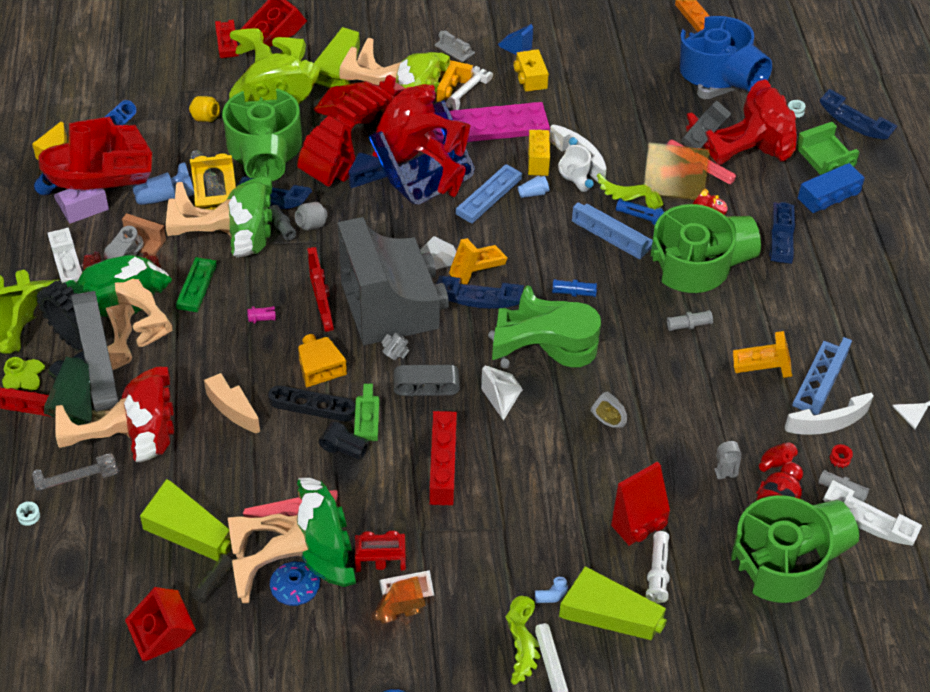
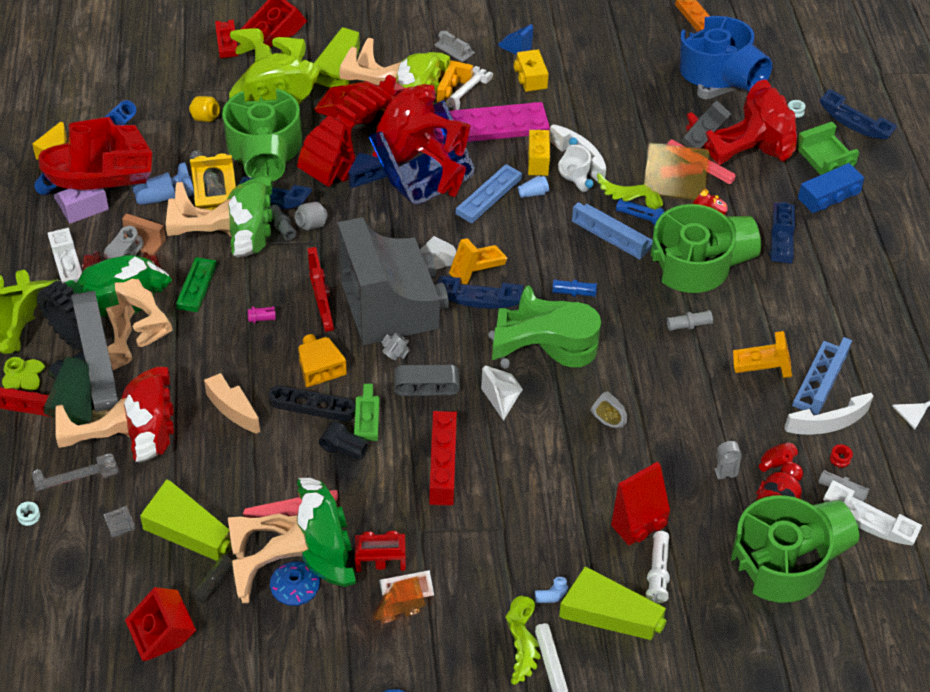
none -> clear tile [103,506,135,538]

